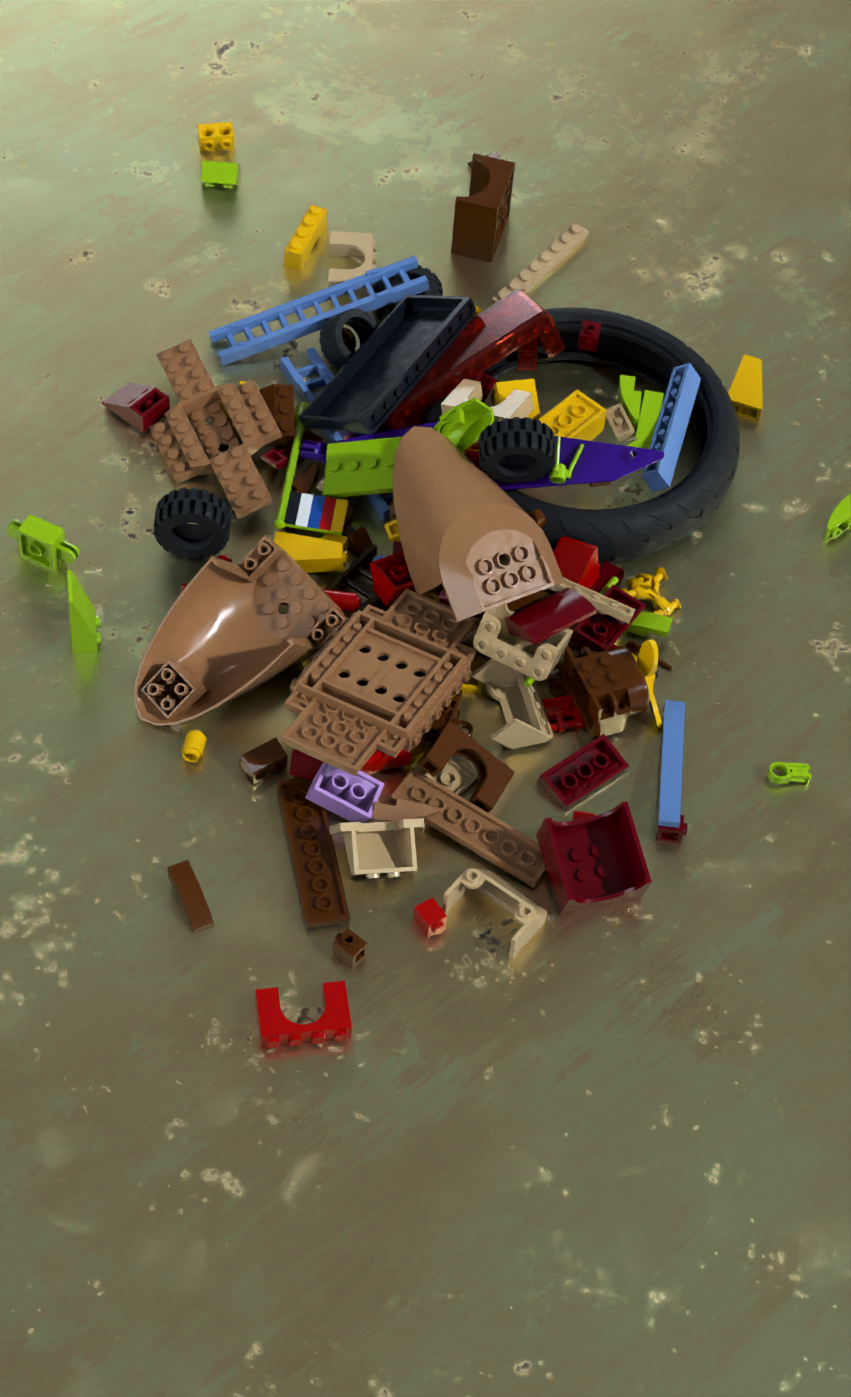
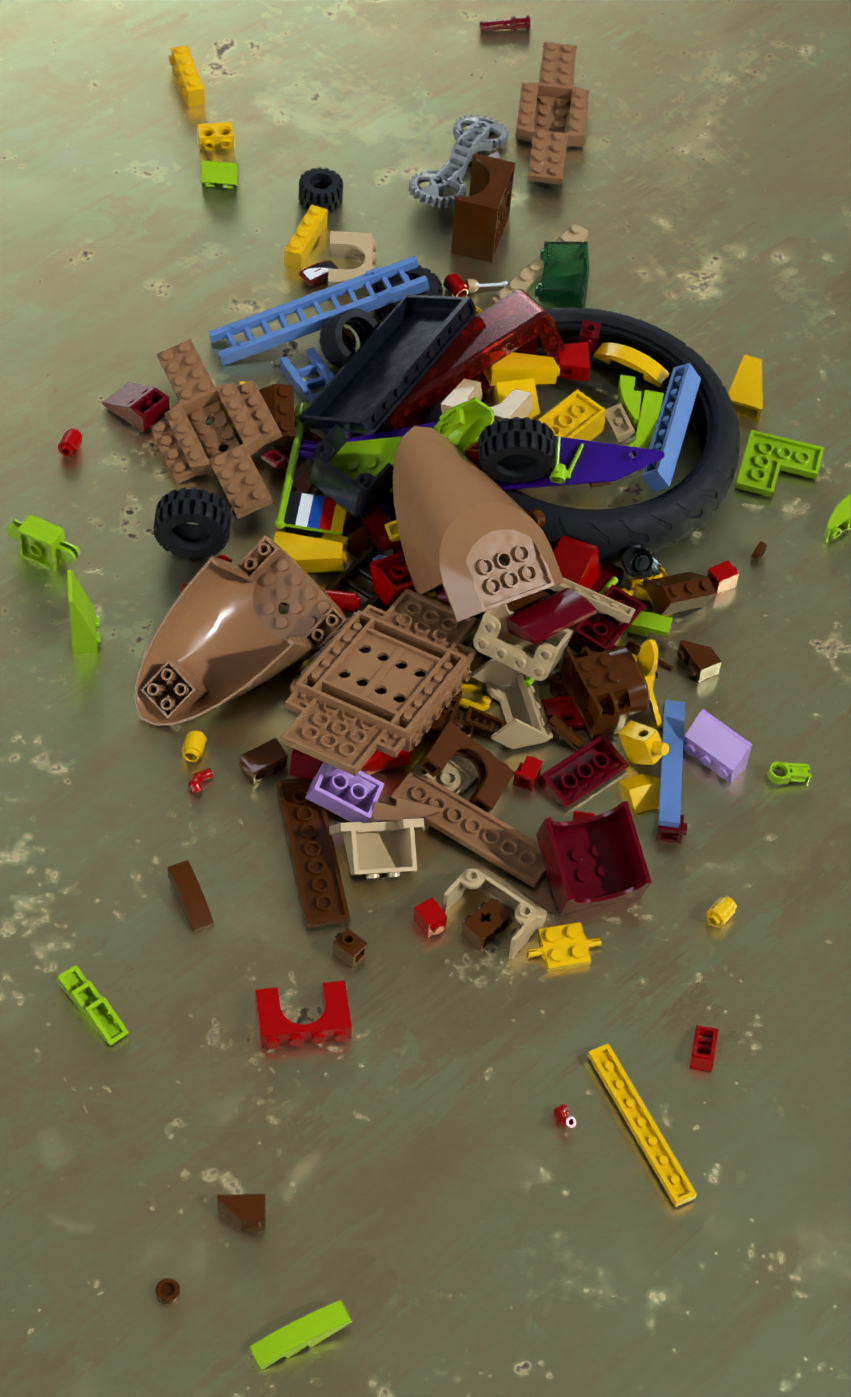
none -> lime slope [56,965,129,1046]
none -> red brick [58,429,82,457]
none -> reddish brown tile [156,1278,180,1305]
none -> yellow brick [169,45,205,107]
none -> red arm [188,768,213,793]
none -> reddish brown slope [217,1194,265,1233]
none -> lime slope [250,1300,352,1369]
none -> black tyre [299,167,343,212]
none -> slope [299,260,339,285]
none -> black windscreen [308,424,393,519]
none -> dark red beam [358,504,401,552]
none -> light grey beam [409,115,509,208]
none -> red brick [443,274,468,297]
none -> yellow arm [459,696,491,711]
none -> reddish brown slope [461,706,507,737]
none -> reddish brown brick [461,898,512,951]
none -> hinge [465,279,508,293]
none -> dark red pin [480,15,531,32]
none -> yellow slope [480,349,560,386]
none -> red brick [513,756,543,792]
none -> medium nougat piece [515,42,589,185]
none -> yellow plate [527,922,601,972]
none -> clear green windscreen [535,242,589,308]
none -> reddish brown pin [546,714,586,751]
none -> red torso [547,342,590,381]
none -> red arm [553,1104,576,1128]
none -> yellow plate [588,1043,697,1207]
none -> yellow slope [593,343,669,387]
none -> yellow torso [618,720,669,765]
none -> yellow slope [618,773,660,816]
none -> pearl dark grey hair [622,544,662,579]
none -> reddish brown slope [642,572,717,615]
none -> reddish brown slope [677,640,722,682]
none -> lavender slope [683,709,752,783]
none -> red slope [690,1025,719,1072]
none -> yellow brick [706,896,737,928]
none -> red brick [707,560,739,595]
none -> lime plate [735,430,825,497]
none -> reddish brown tile [751,541,767,561]

